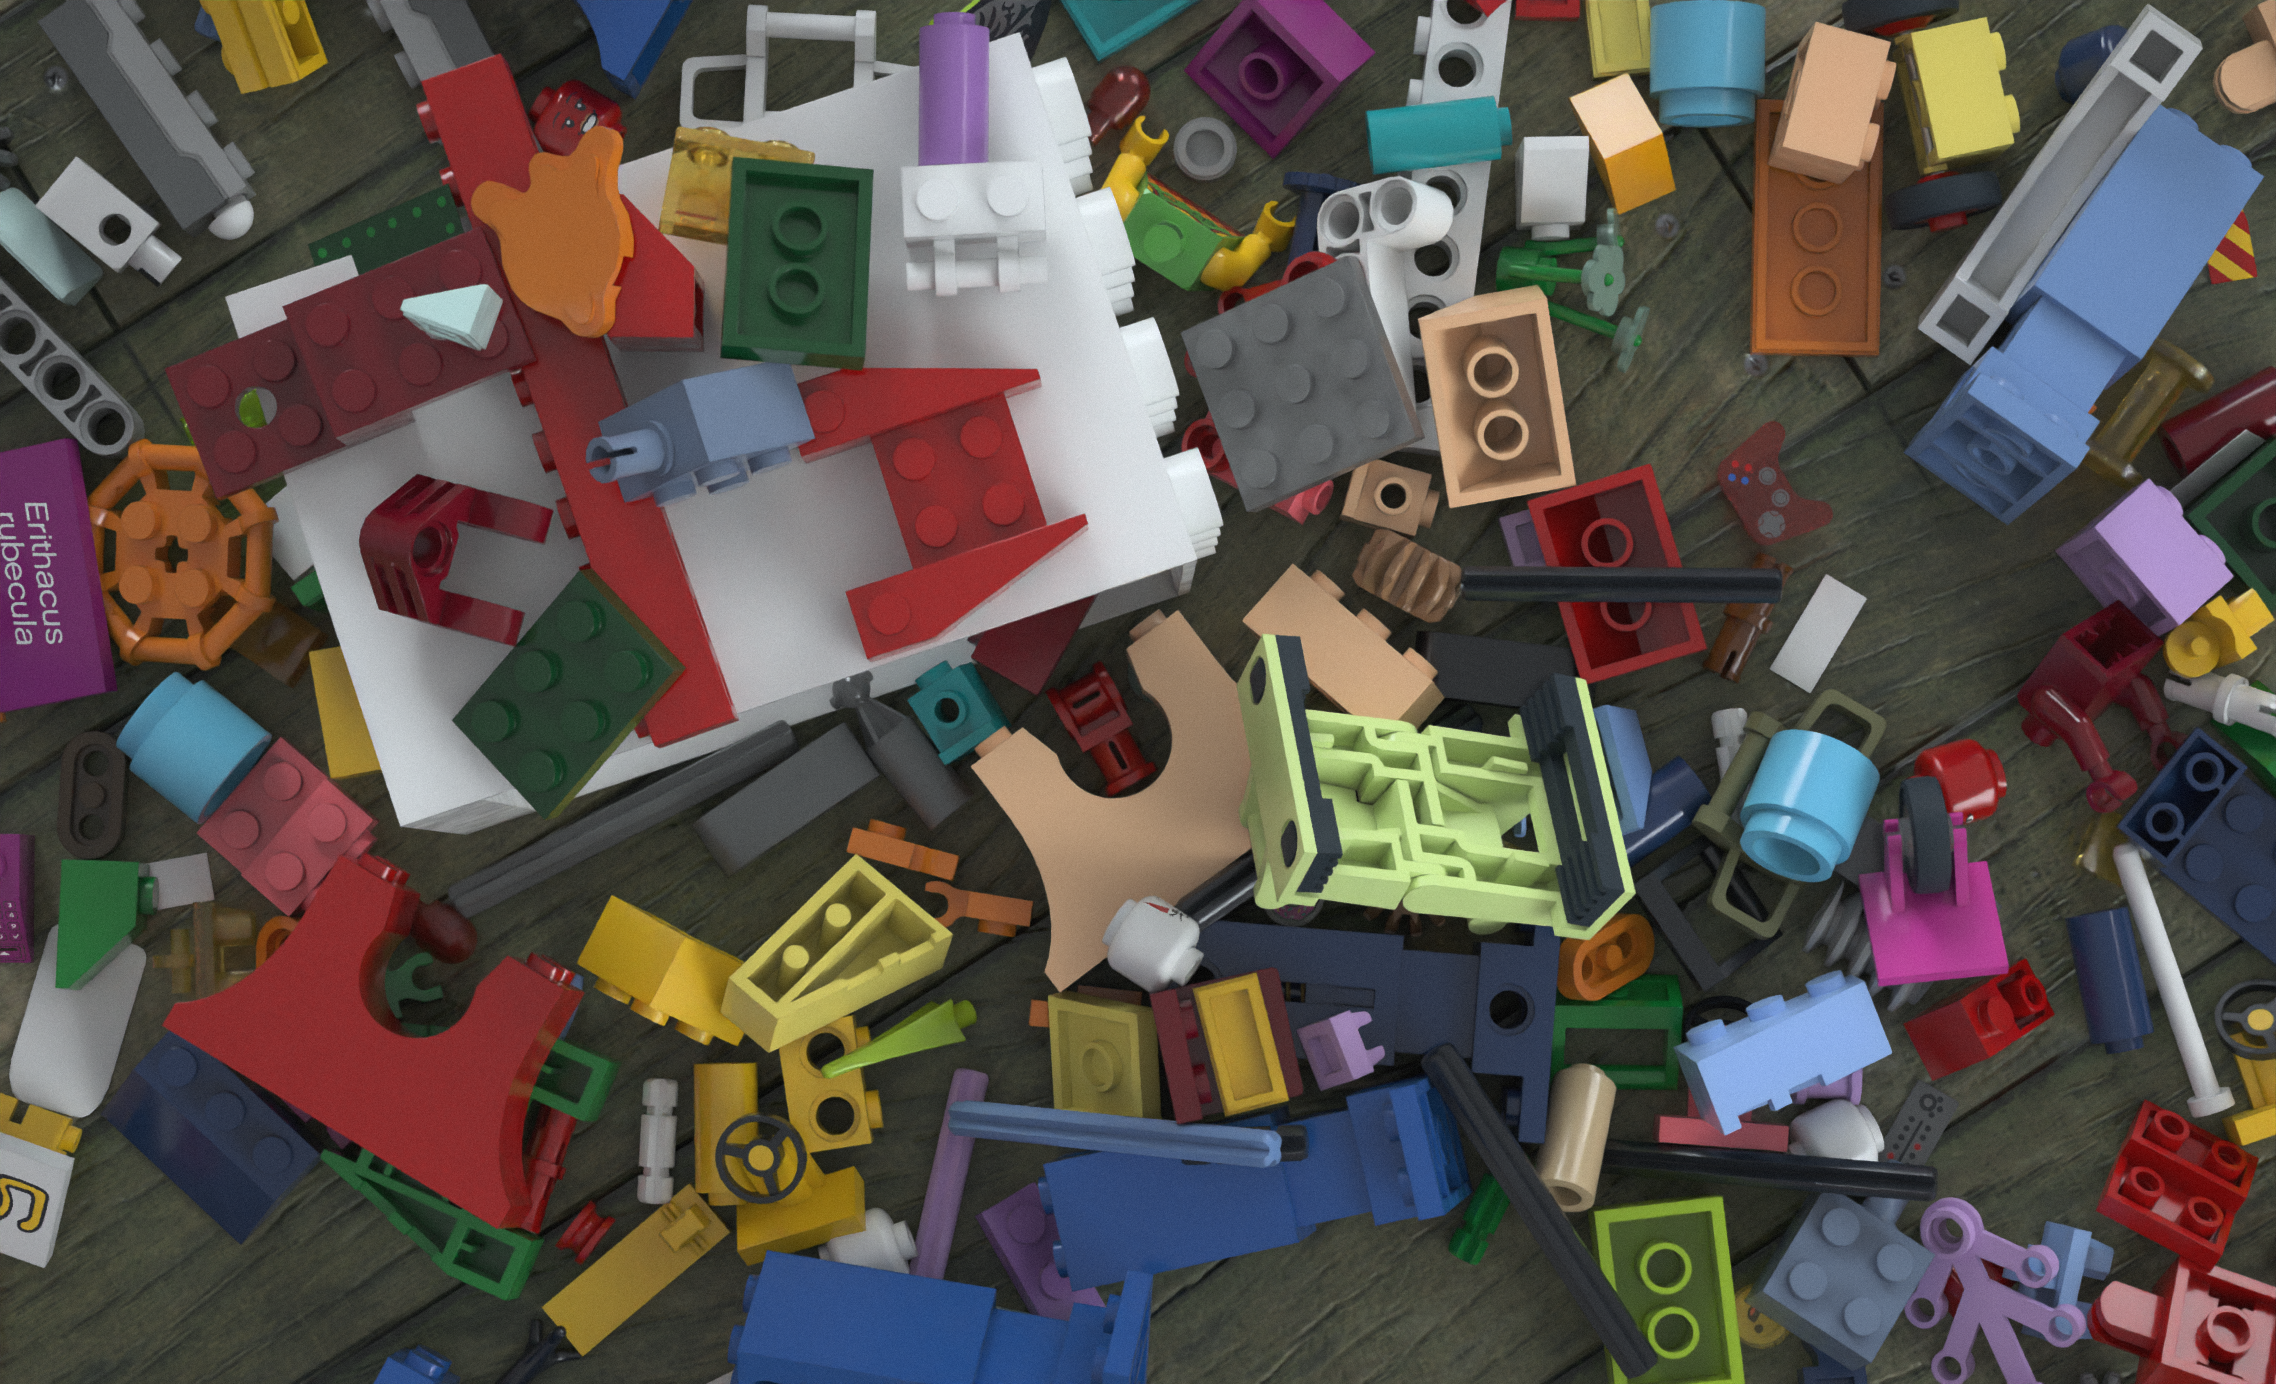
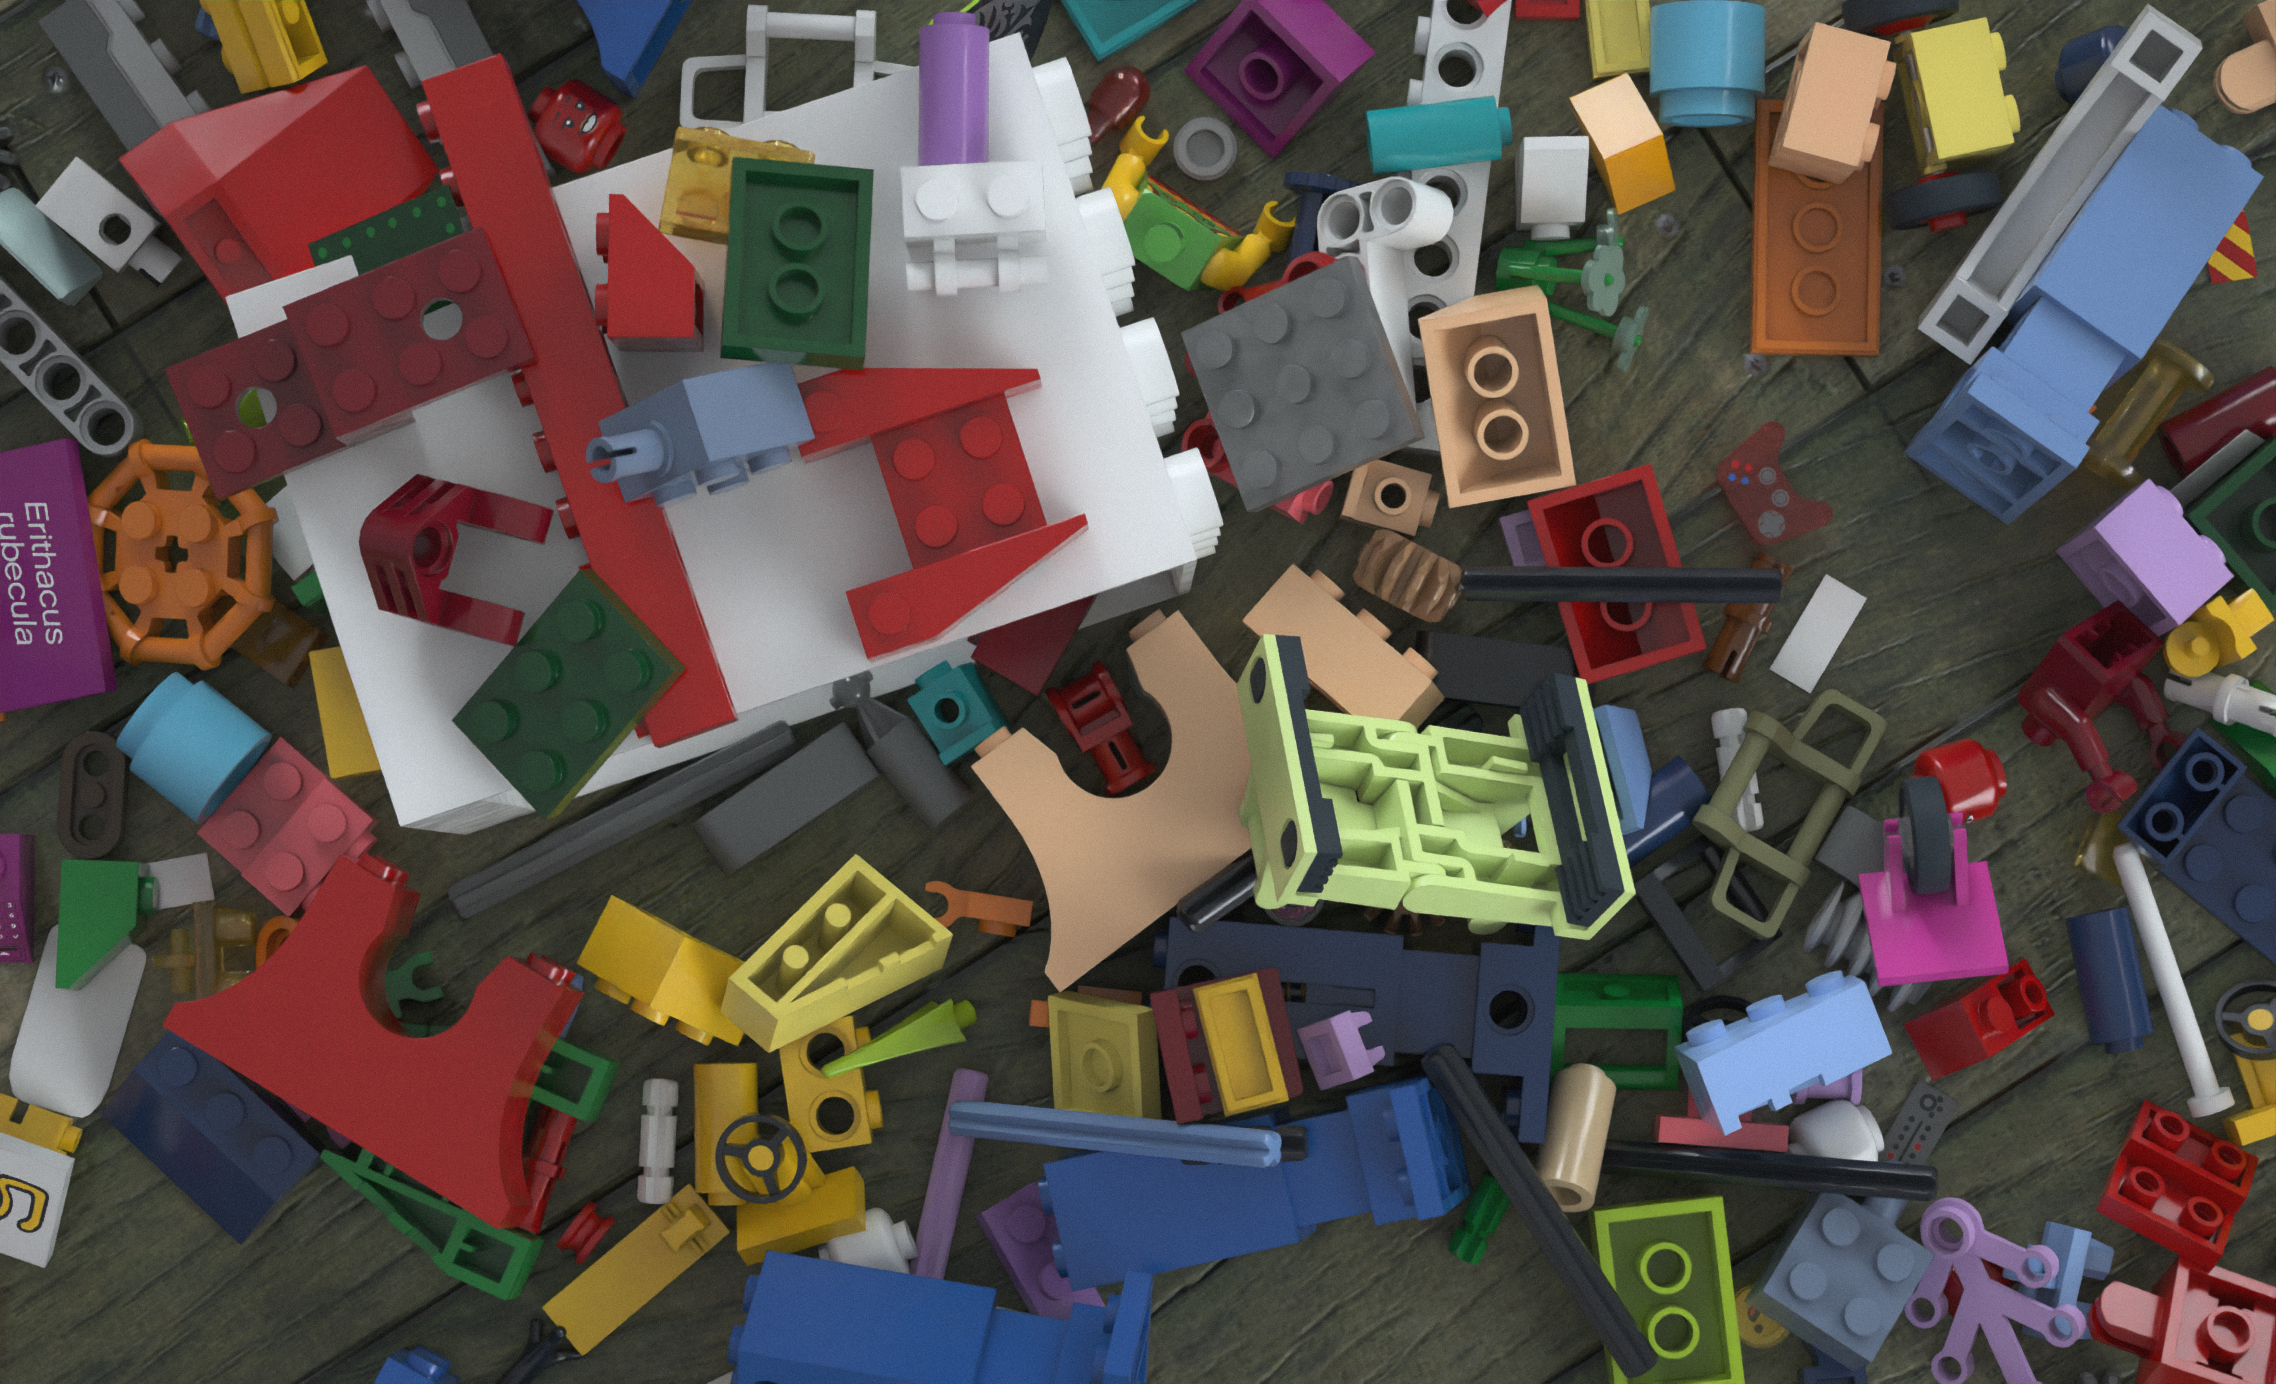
light aqua slope [400,284,503,351] -> none
clear red cylinder [410,899,478,964] -> none
orange tile [471,126,634,338] -> none
orange plate [846,819,960,881] -> none
white head [1102,896,1204,993] -> none
orange plate [1557,913,1655,1001] -> none
medium azure piece [1740,729,1880,882] -> none
none -> red wedge [118,65,439,320]

